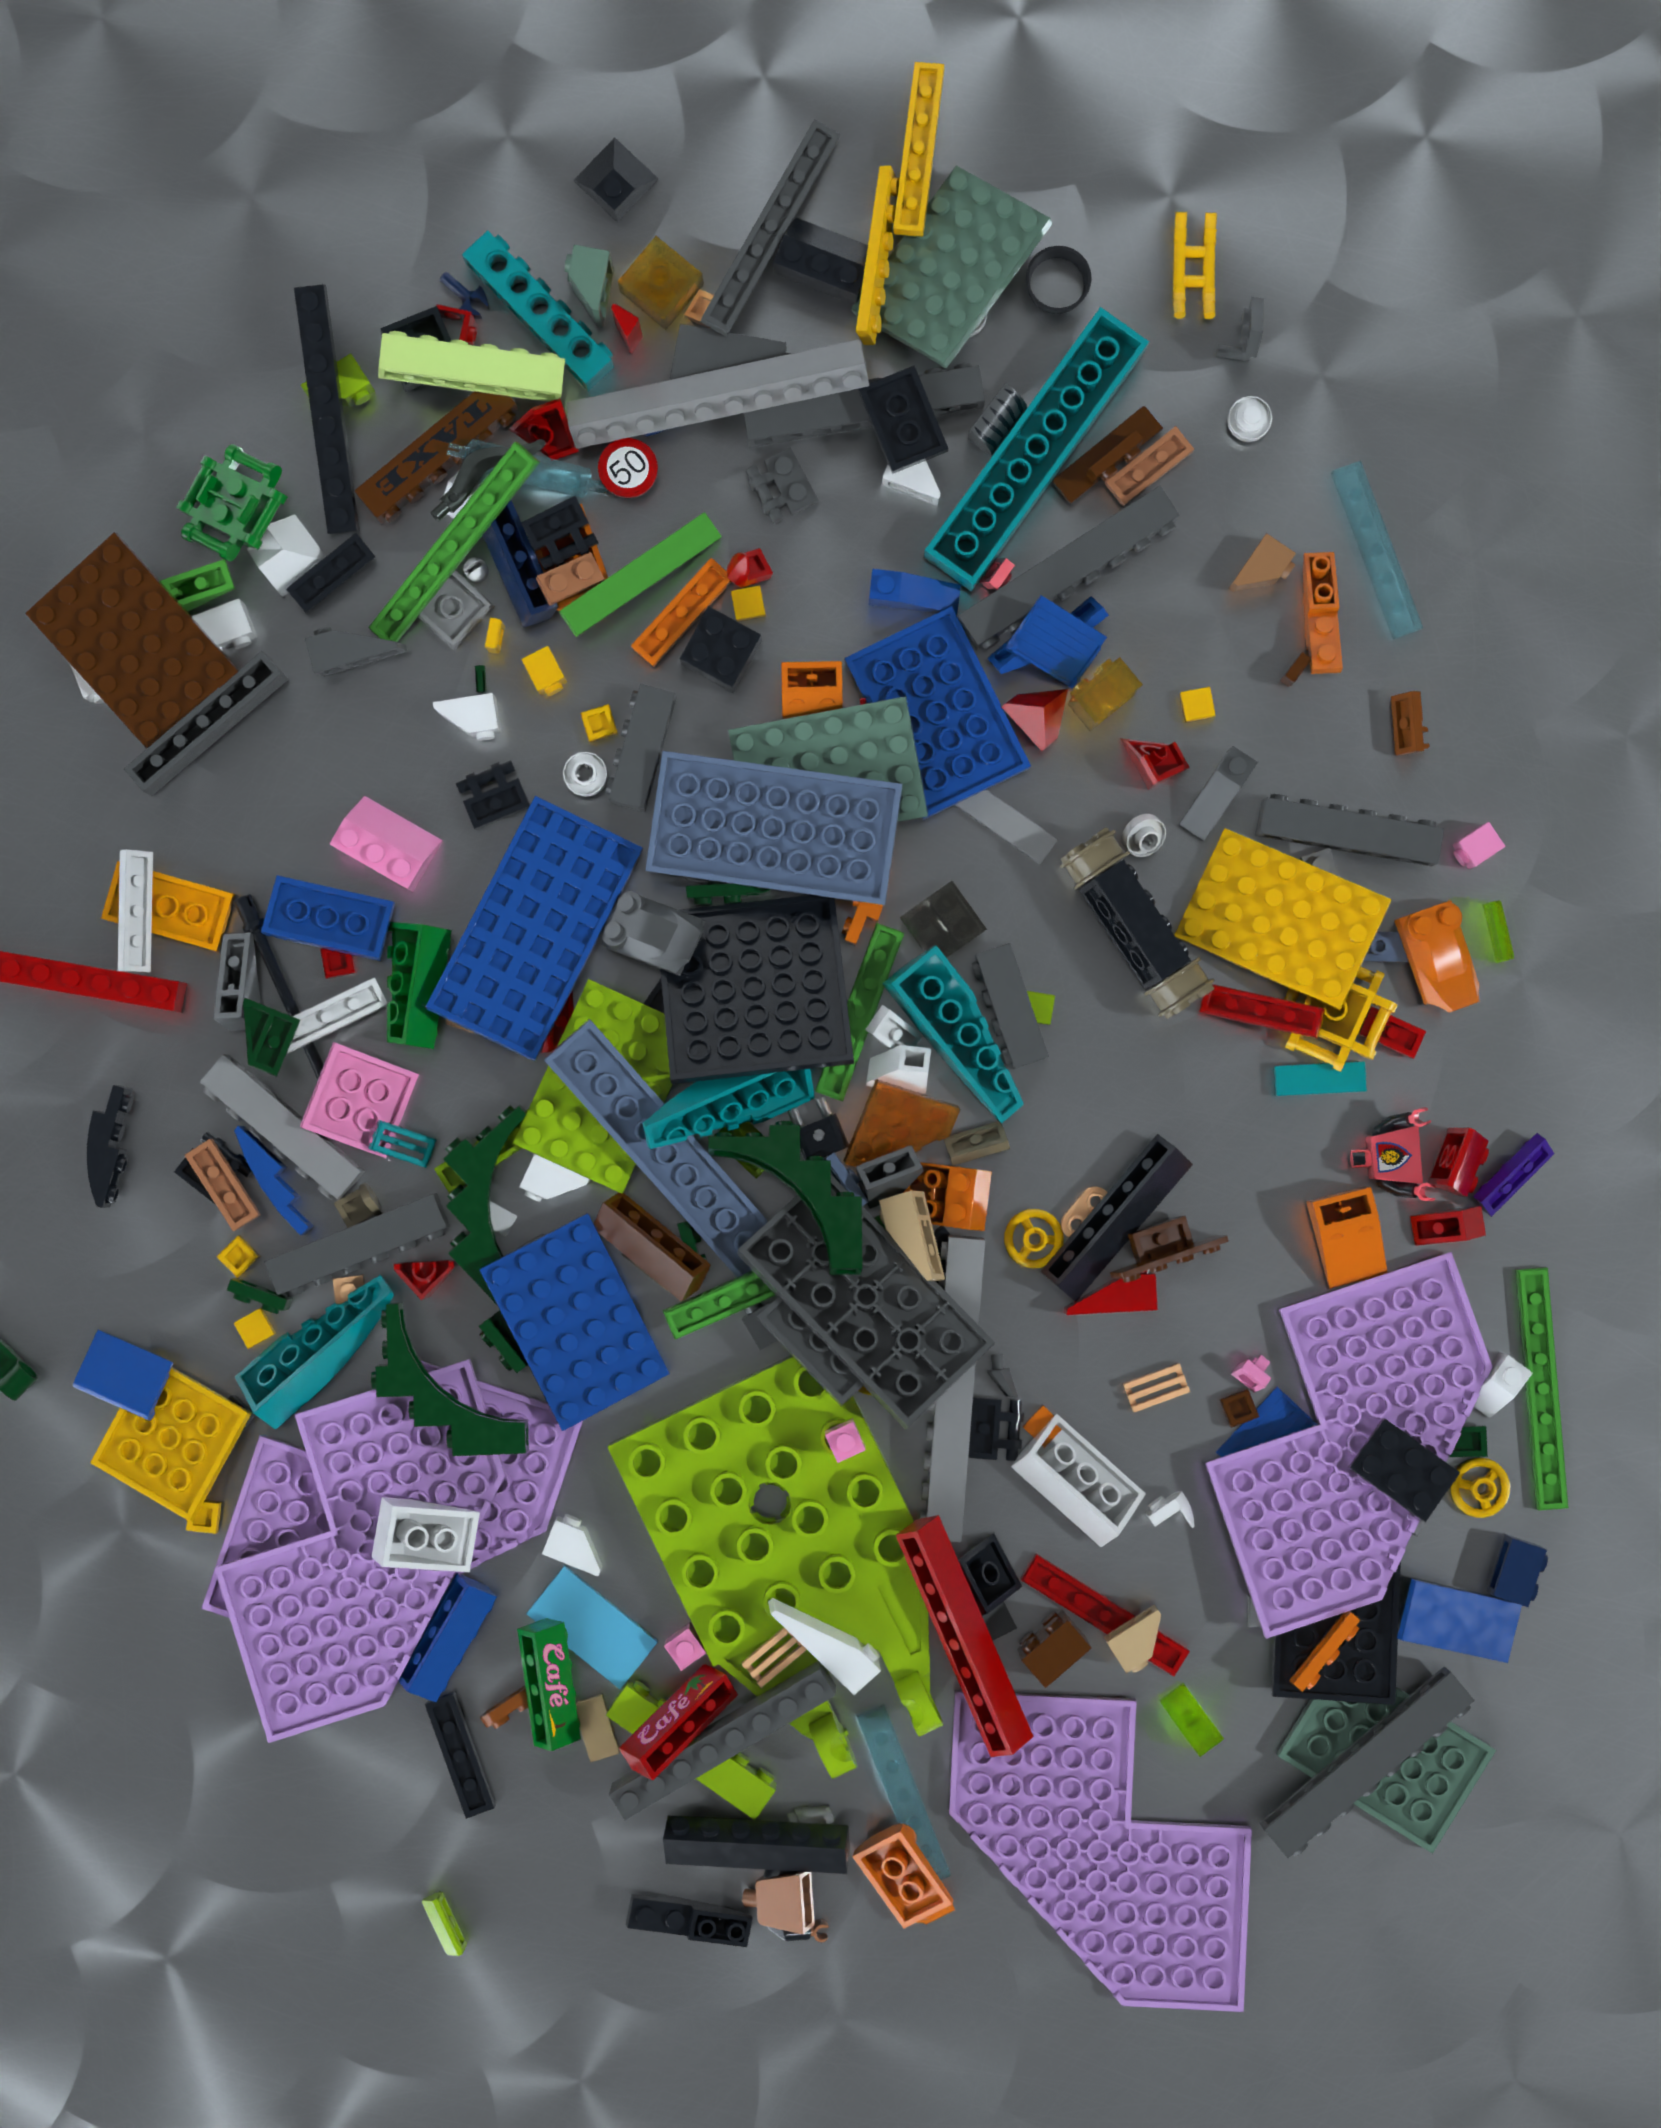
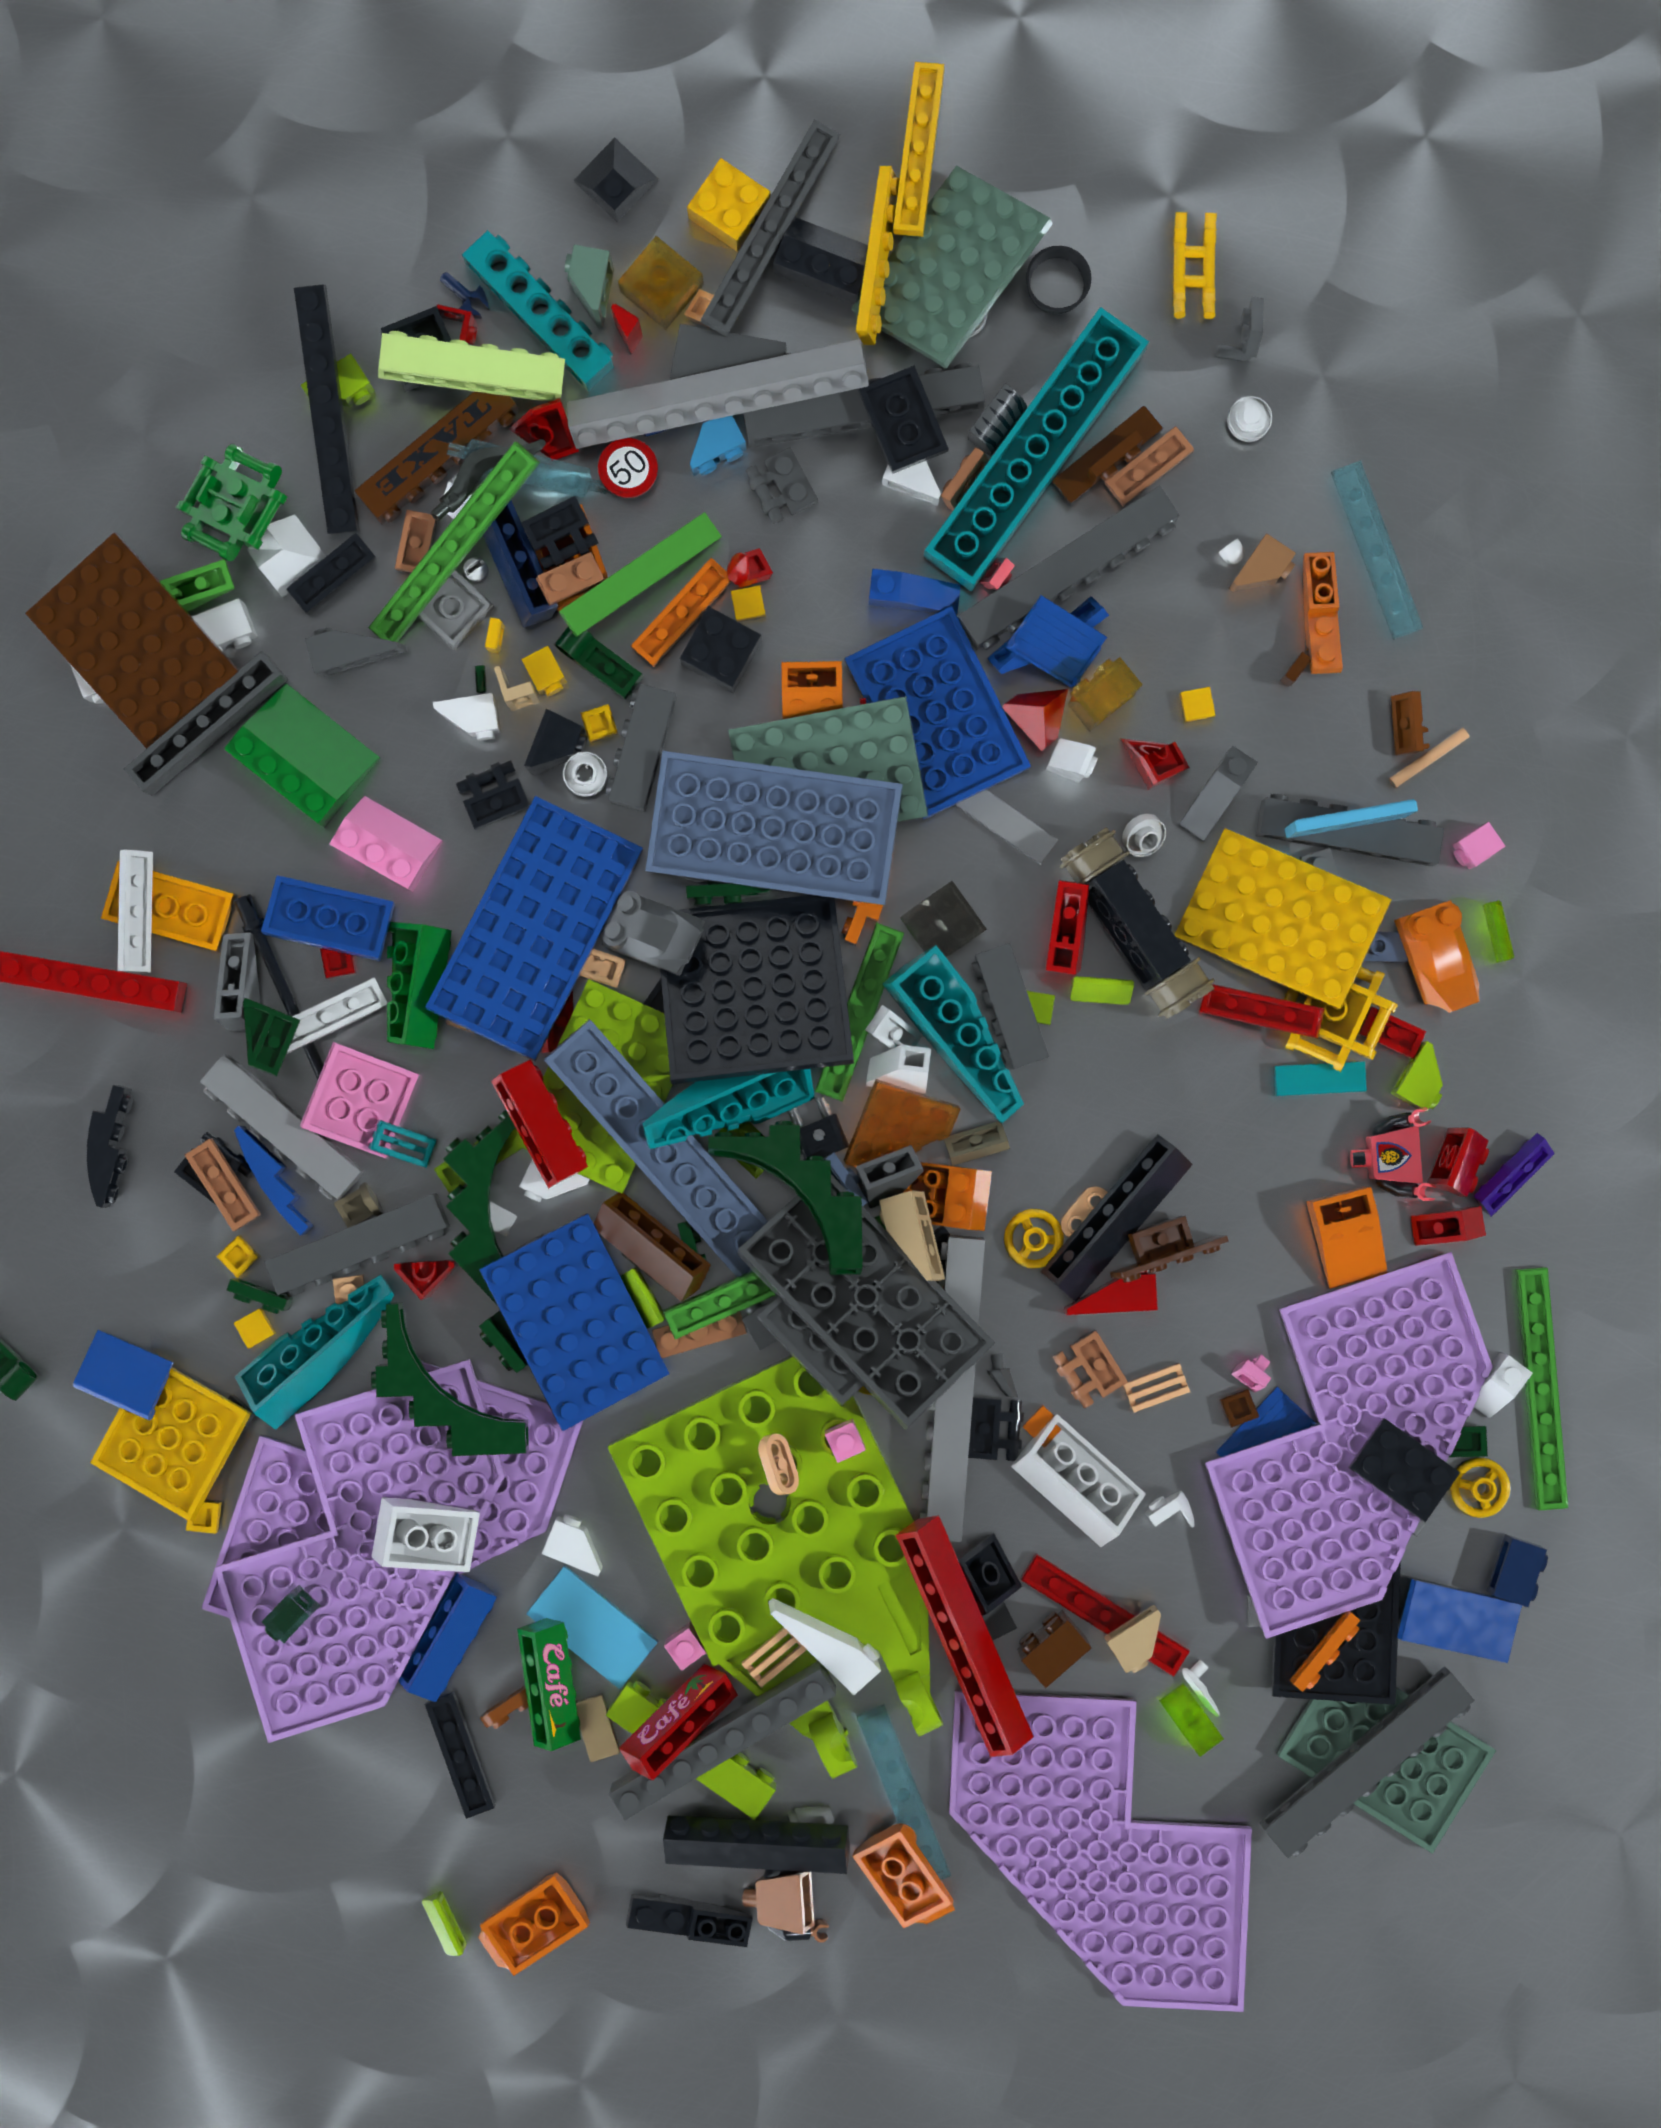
none -> green slope [224,683,380,828]
none -> clear green brick [262,1585,321,1643]
none -> nougat plate [395,510,437,573]
none -> orange slope [478,1872,590,1976]
none -> red brick [491,1059,588,1189]
none -> tan panel [494,666,540,711]
none -> black slope [524,709,588,775]
none -> dark green plate [554,626,644,700]
none -> light nougat plate [579,949,627,988]
none -> lime slope [620,1267,666,1328]
none -> nougat plate [652,1311,747,1358]
none -> yellow brick [687,158,771,252]
none -> dark azure slope [690,416,747,476]
none -> light nougat plate [758,1434,799,1495]
none -> nougat plate [940,447,989,511]
none -> white slope [1046,738,1098,784]
none -> red slope [1046,880,1089,975]
none -> nougat plate [1052,1330,1128,1408]
none -> lime slope [1070,976,1134,1005]
none -> white bar [1183,1659,1220,1717]
none -> white hinge [1218,538,1245,565]
none -> medium azure tile [1285,799,1418,839]
none -> light nougat bar [1389,728,1469,788]
none -> lime slope [1391,1041,1443,1112]

